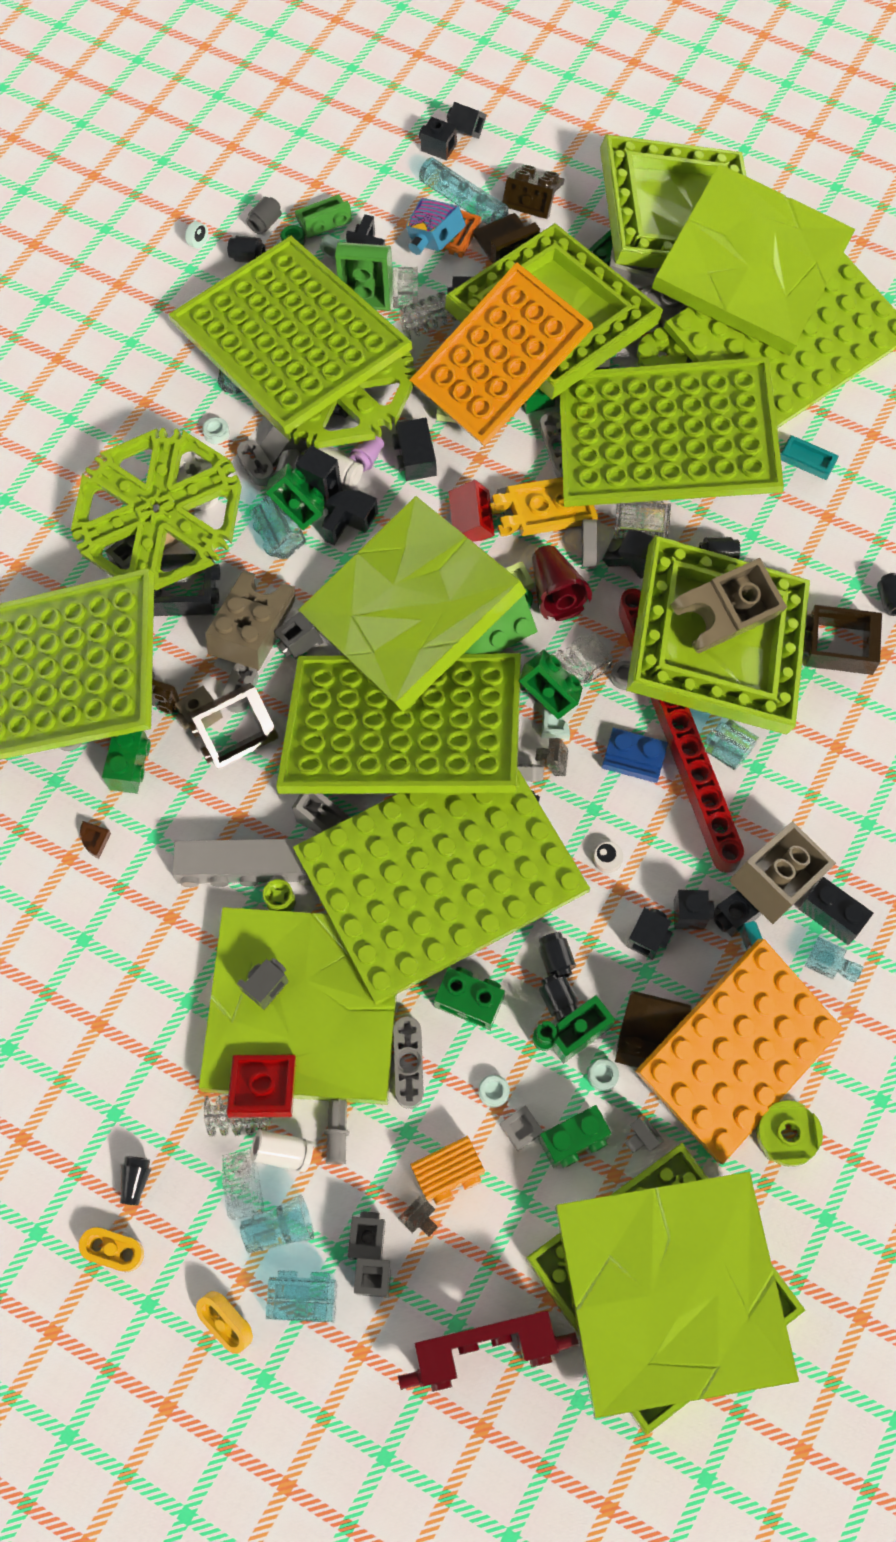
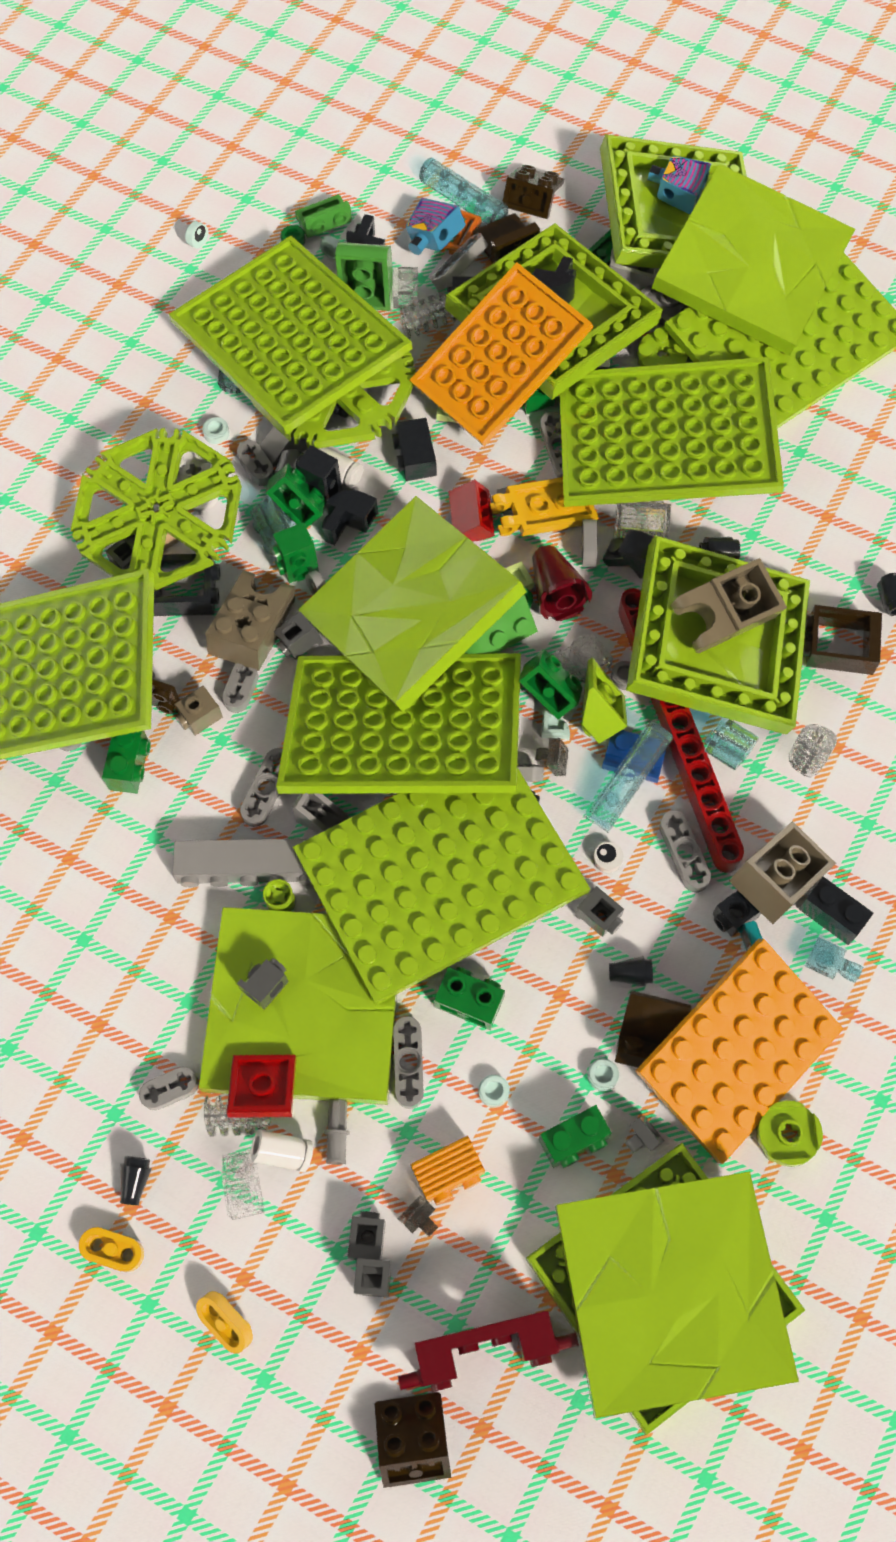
reddish brown tile [80,821,111,859] -> none
window [187,683,279,769] -> none
black brick [227,235,266,263] -> none
clear light blue plant [240,1195,314,1253] -> none
dark grey brick [246,196,282,234] -> none
clear light blue brick [266,1270,337,1323] -> none
lavender cone [349,436,384,472] -> none
black brick [419,116,457,161] -> none
black brick [447,102,487,139] -> none
light grey tile [500,1105,544,1151] -> none
green hinge [532,995,615,1064] -> none
black brick [538,932,576,977] -> none
black brick [539,974,579,1022] -> none
black brick [626,907,673,960] -> none
black brick [673,890,714,930] -> none
teal tile [780,435,839,480] -> none
none -> light grey beam [139,1067,199,1111]
none -> light grey beam [240,748,283,827]
none -> green brick [271,522,319,584]
none -> light grey tile [305,570,325,595]
none -> dark brown bracket [374,1392,451,1488]
none -> light grey beam [430,233,488,291]
none -> black brick [532,256,576,303]
none -> dark grey brick [575,886,624,937]
none -> lime slope [581,657,627,744]
none -> clear light blue brick [584,721,673,833]
none -> black cone [609,956,653,987]
none -> dark azure torso [648,156,711,214]
none -> light grey beam [659,811,711,892]
none -> clear piece [788,724,837,777]

